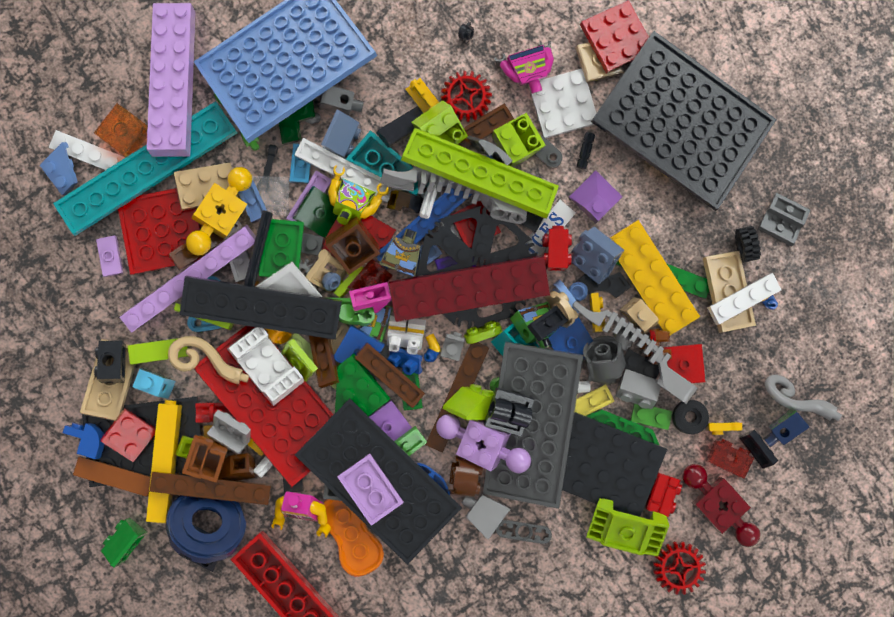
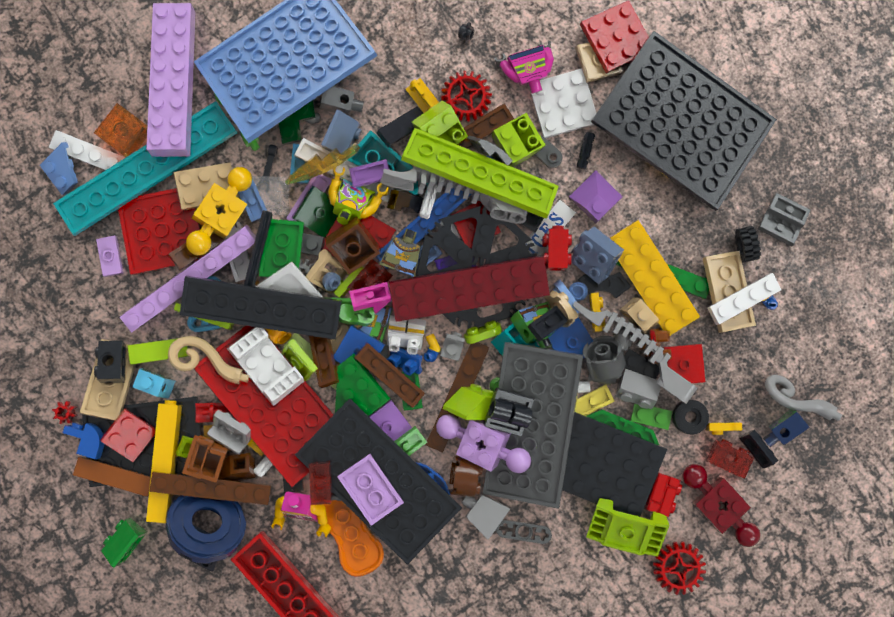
none -> red gear [52,401,78,424]
none -> clear yellow slope [285,142,360,185]
none -> clear red brick [309,462,333,505]
none -> medium lavender tile [349,159,389,188]

